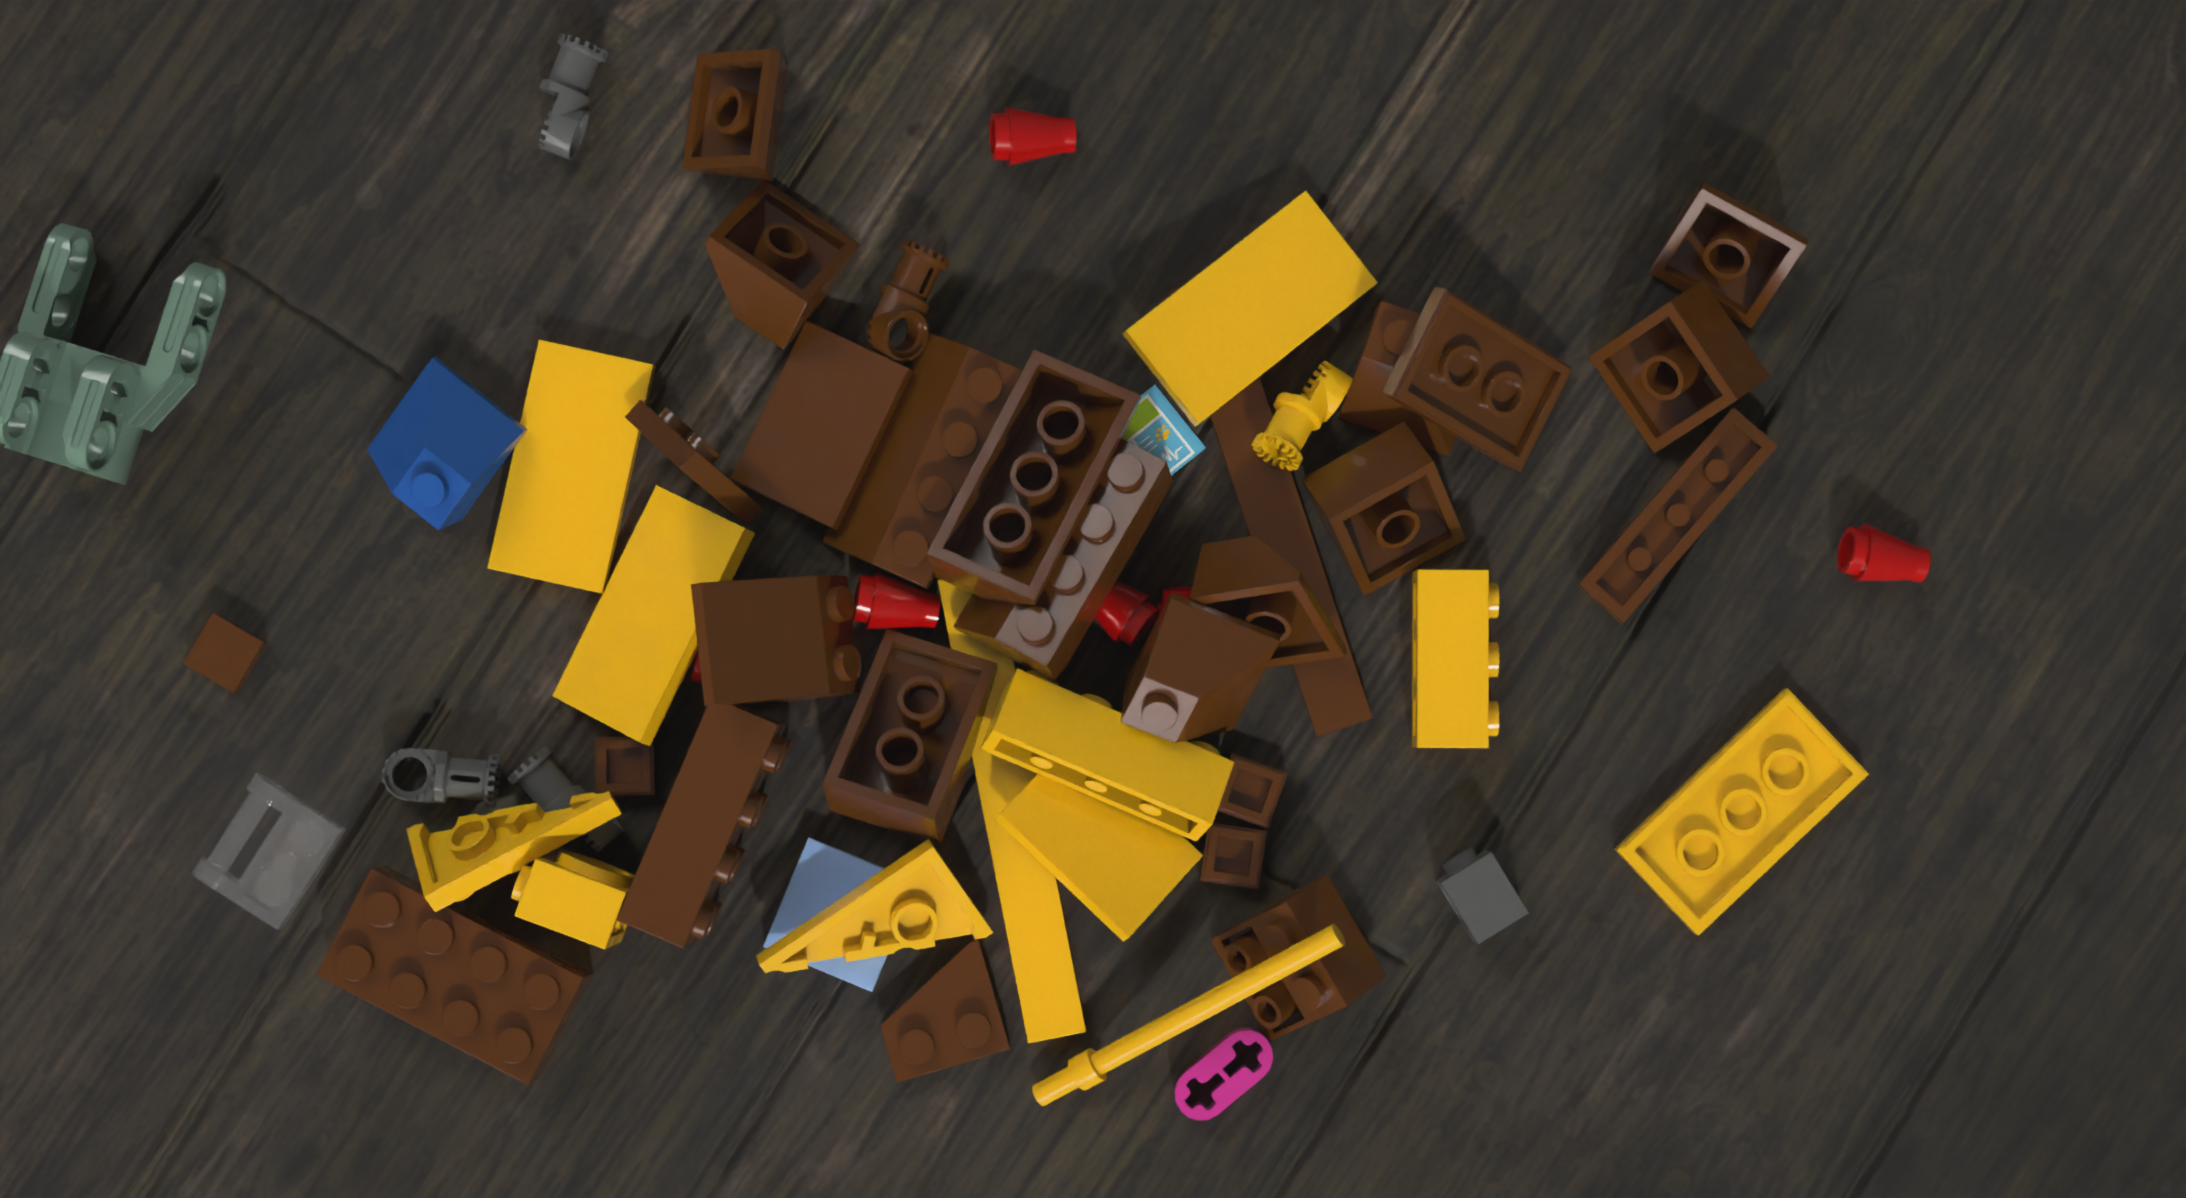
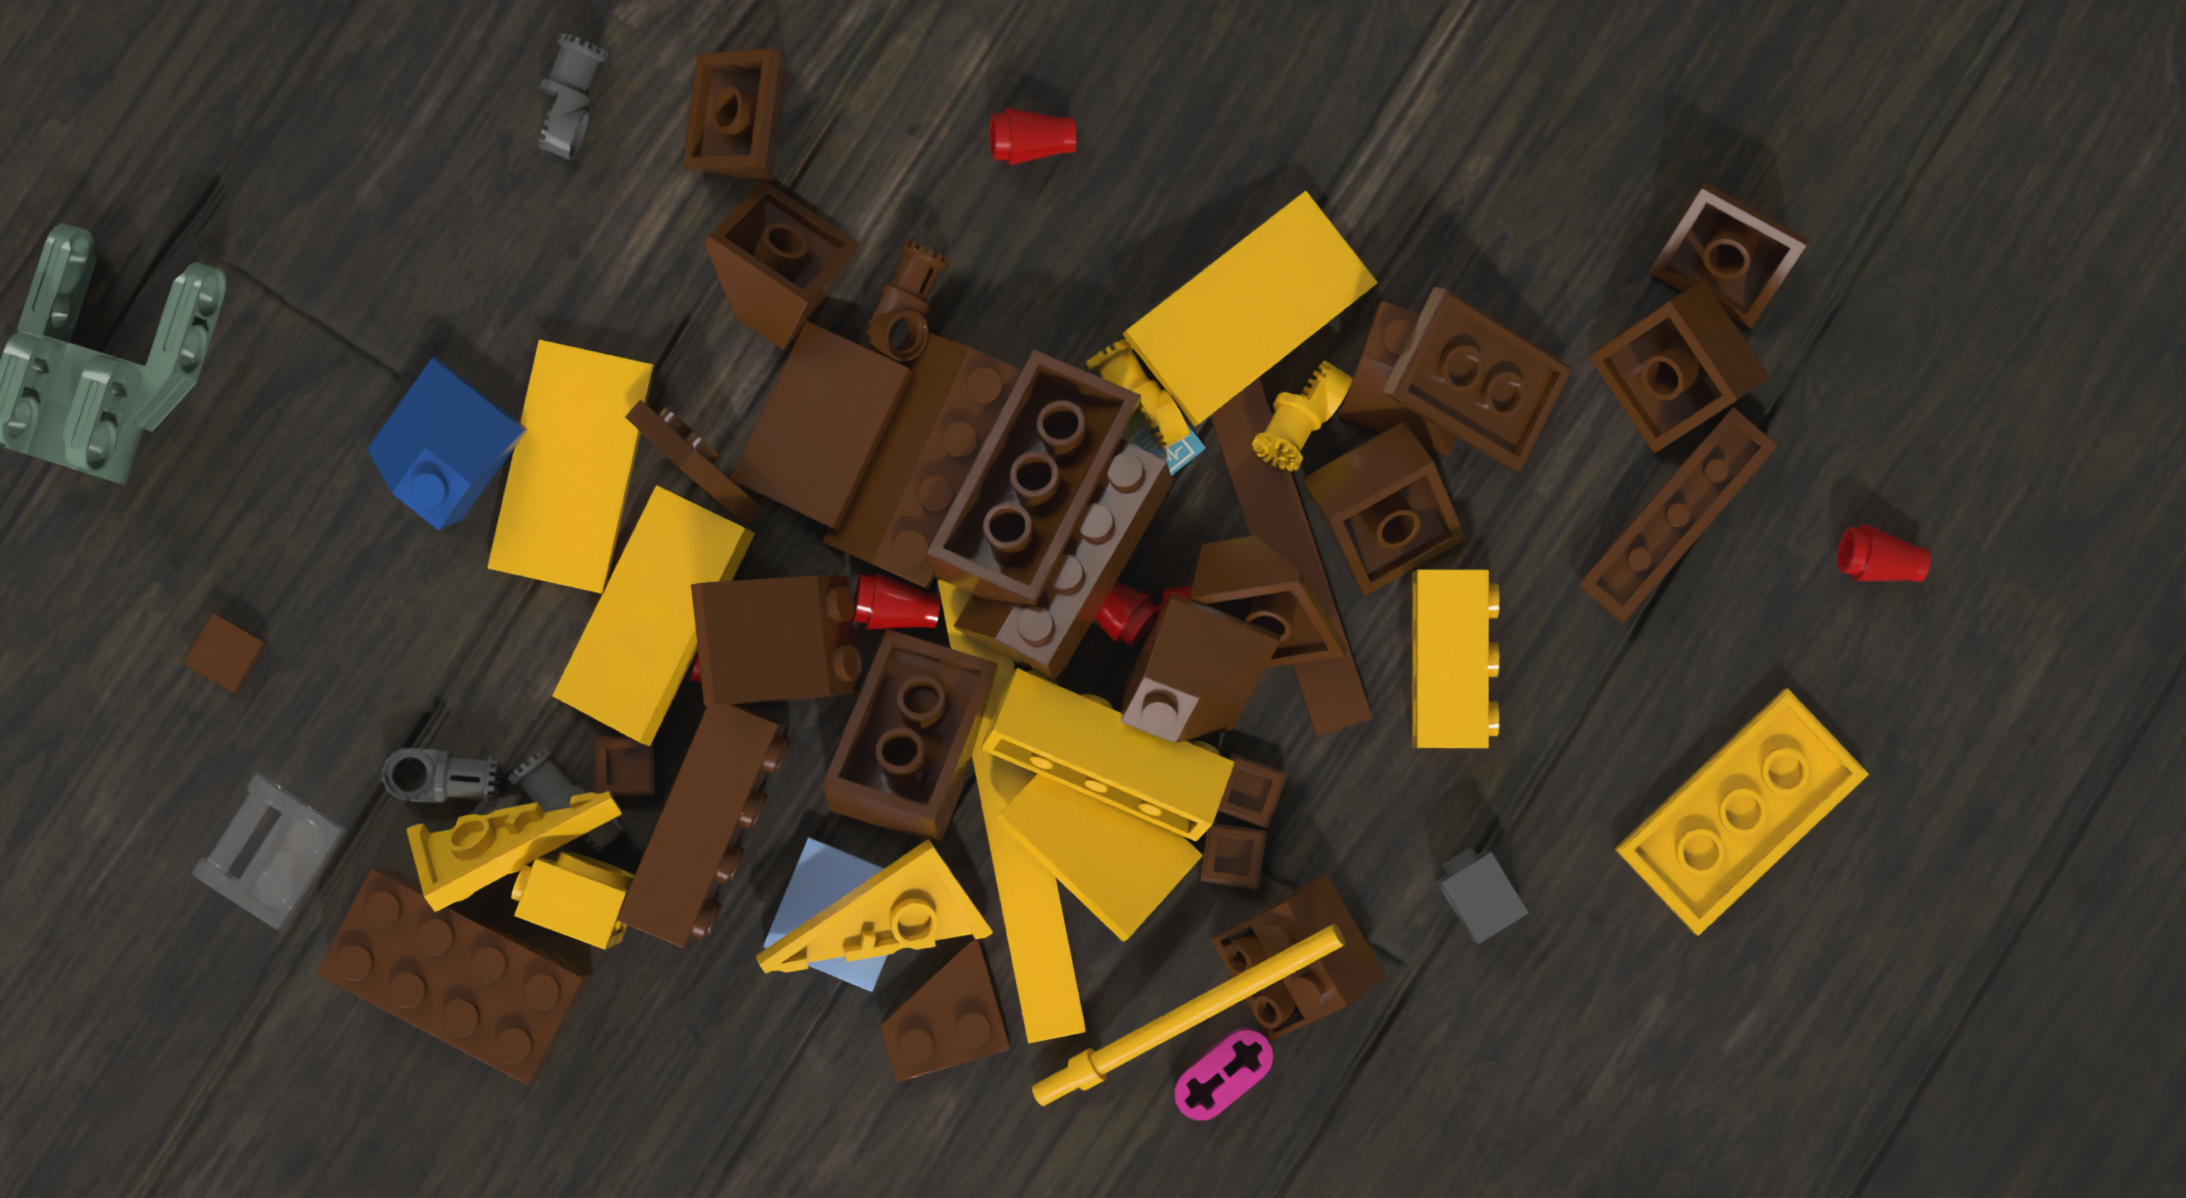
none -> yellow connector [1086,339,1190,451]

